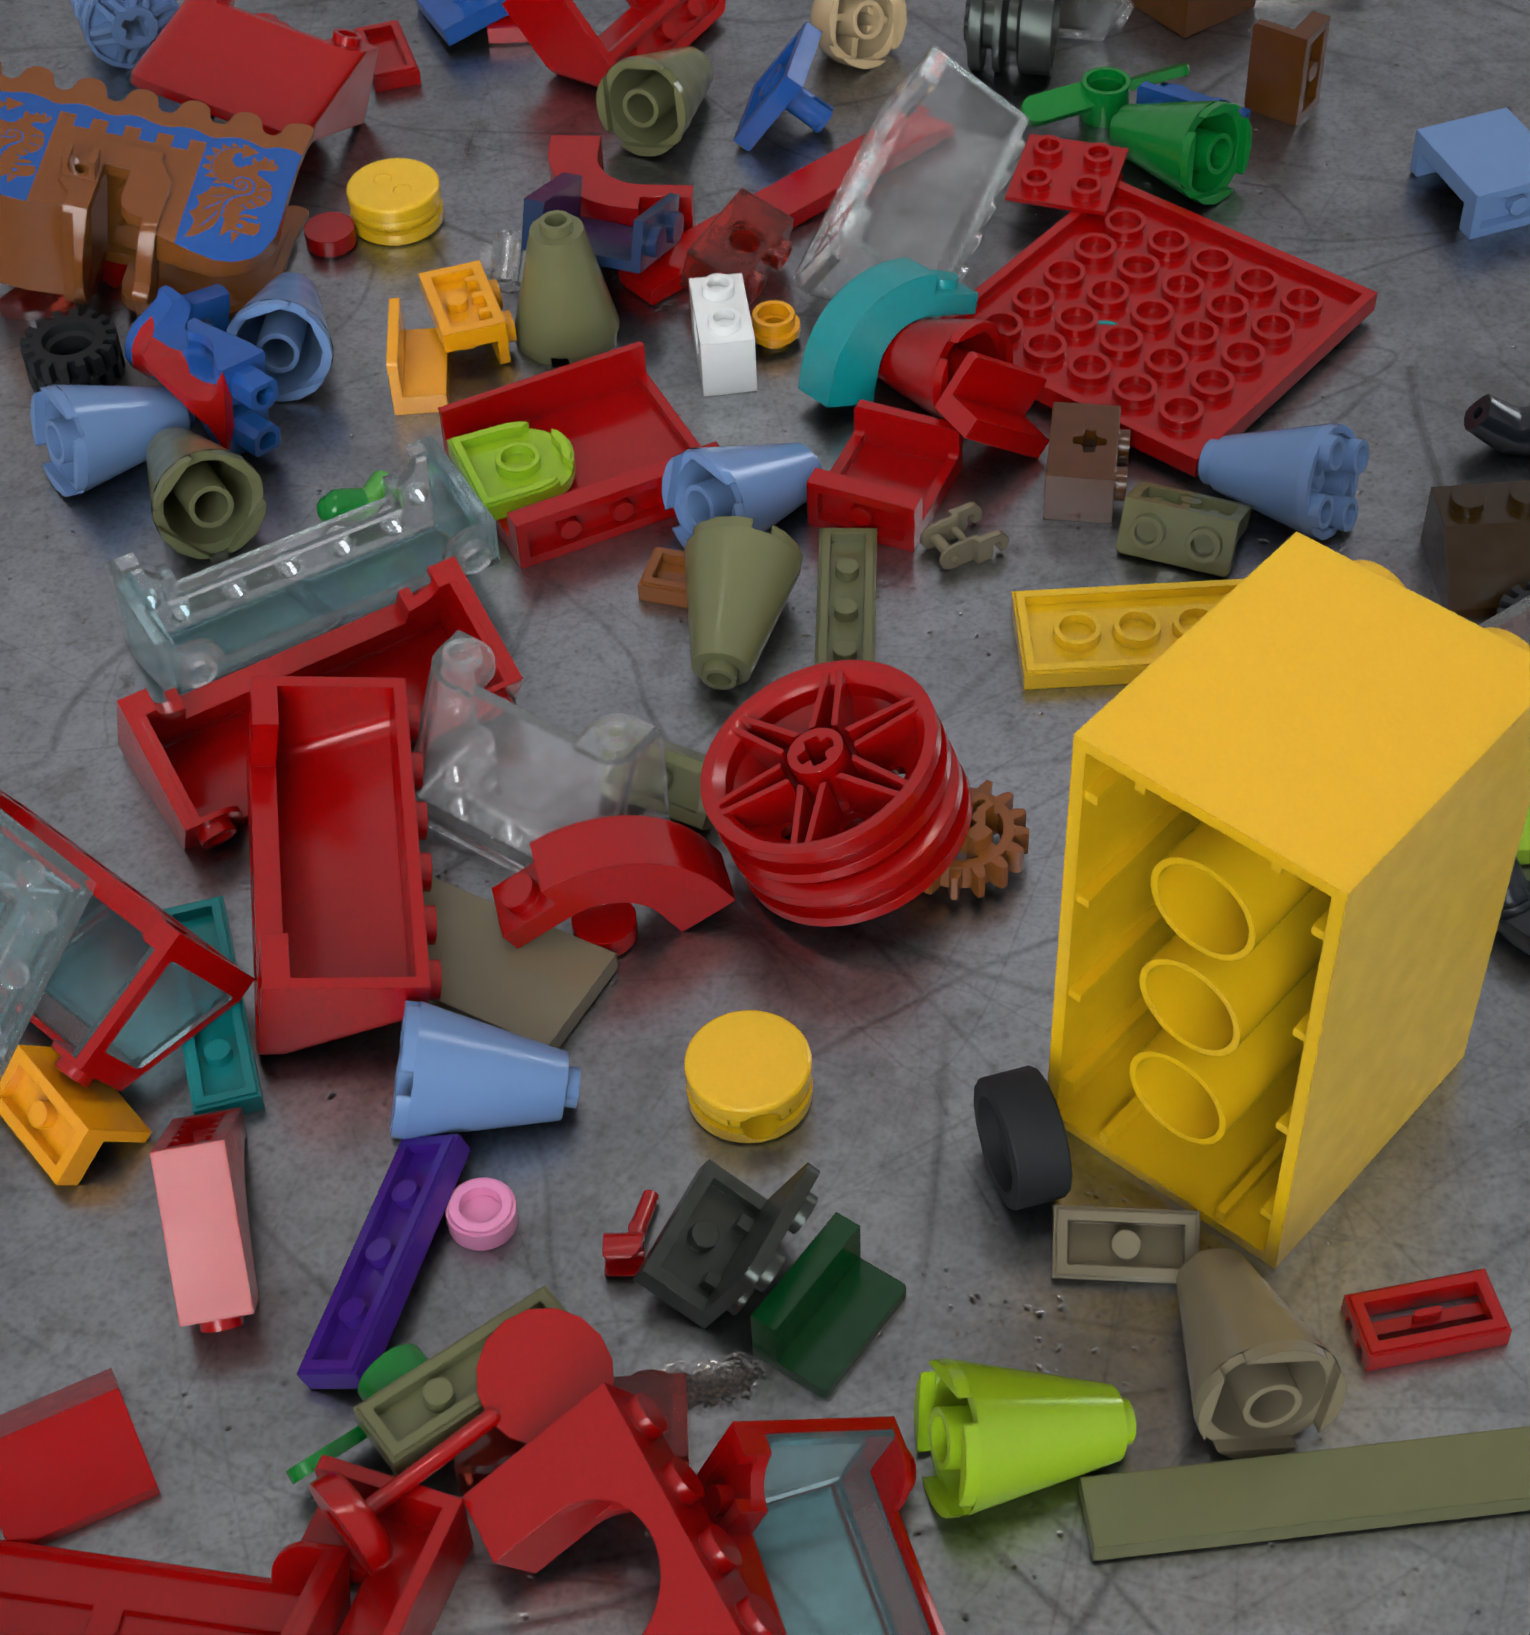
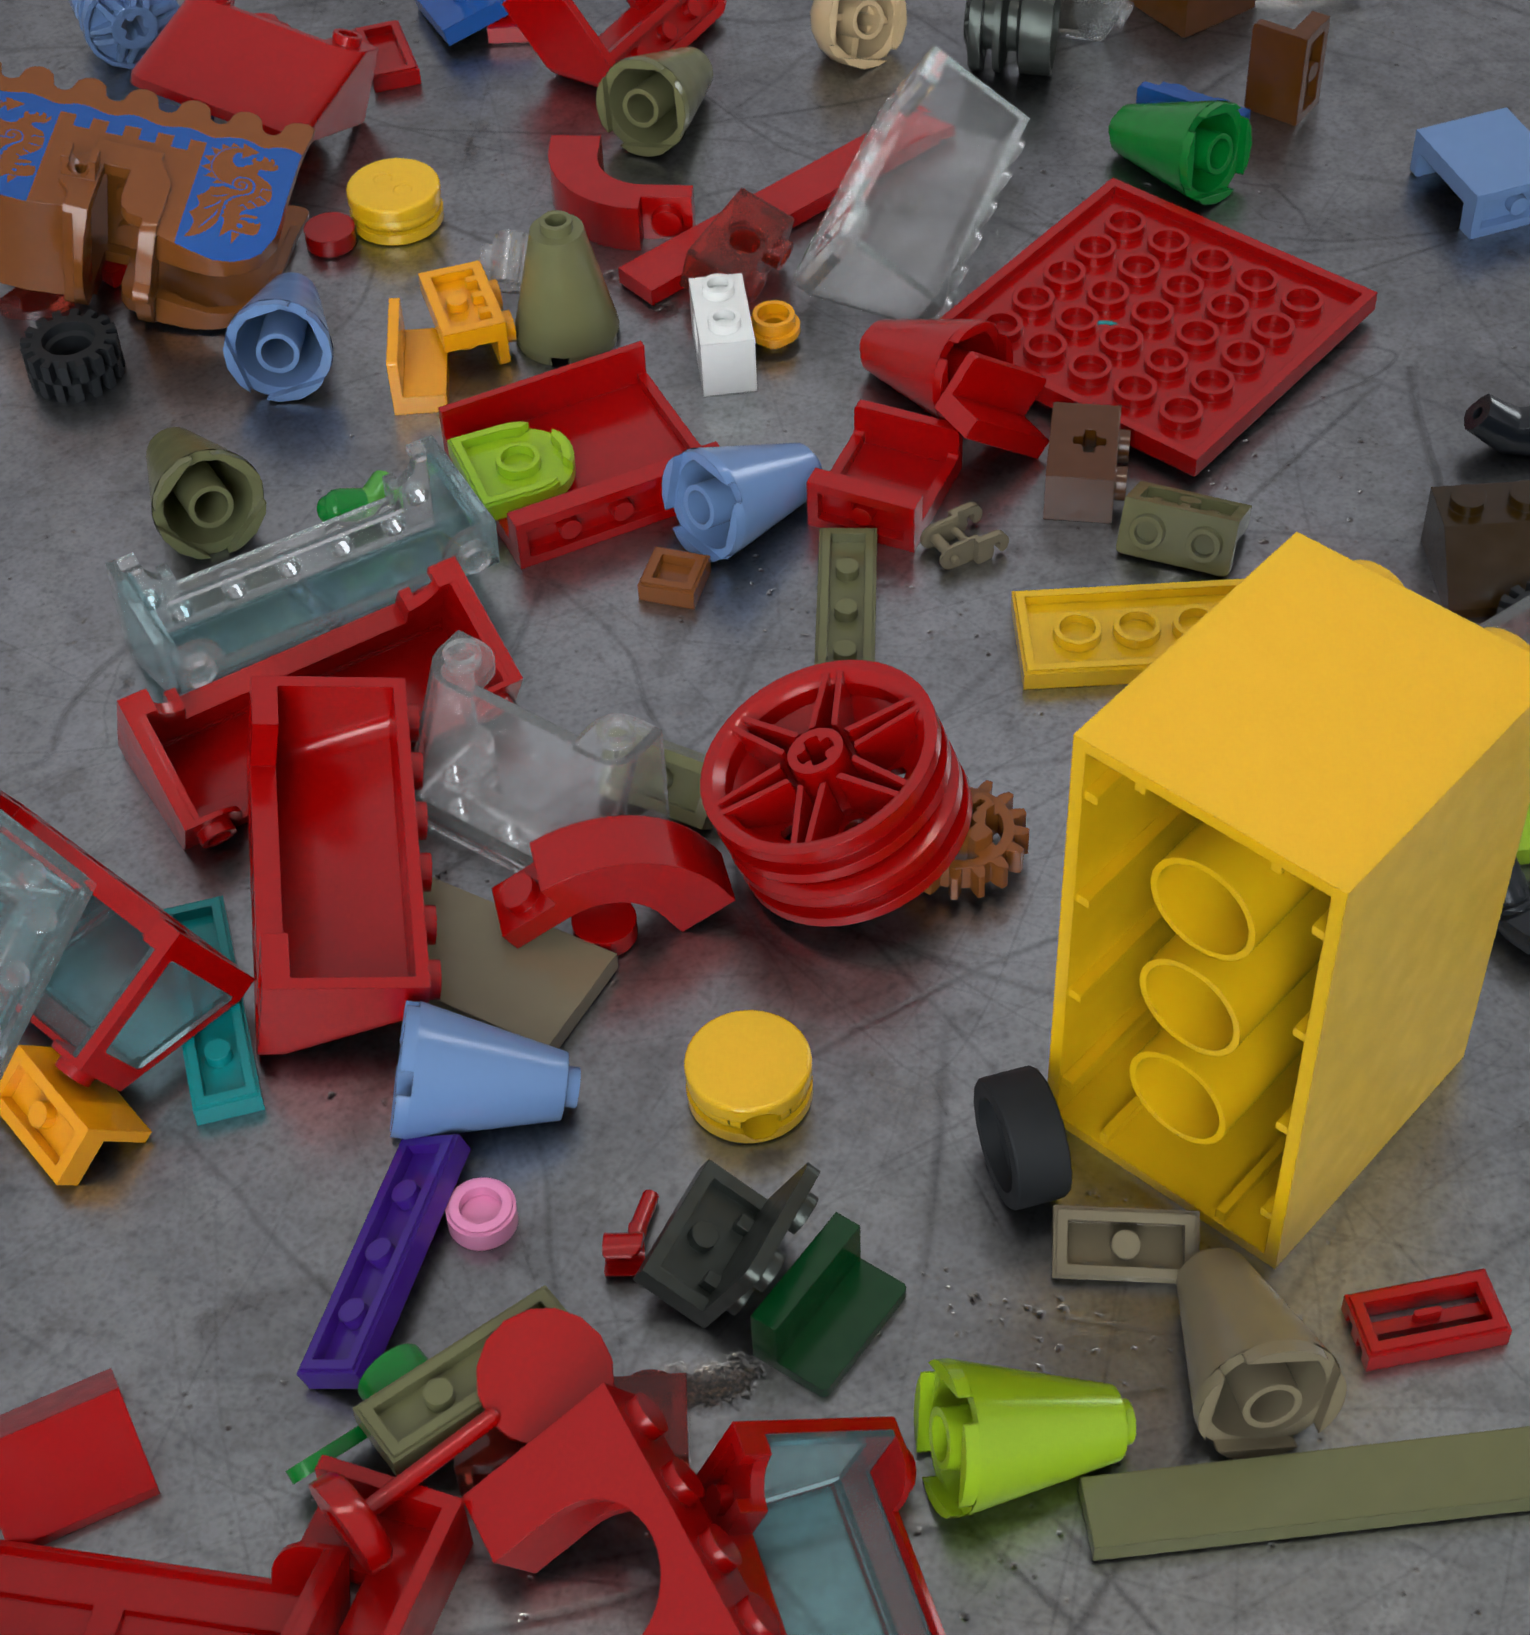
medium blue cone [30,384,195,497] -> none
blue hips [125,283,281,457] -> none
arch [150,1107,259,1333] -> none
dark blue panel [521,172,684,274] -> none
olive cone [684,516,803,690] -> none
blue tile [733,21,834,151] -> none
teal arch [798,257,979,407] -> none
red hinge [1005,134,1129,216] -> none
green piece [1020,63,1190,128] -> none
medium blue cone [1198,423,1369,540] -> none

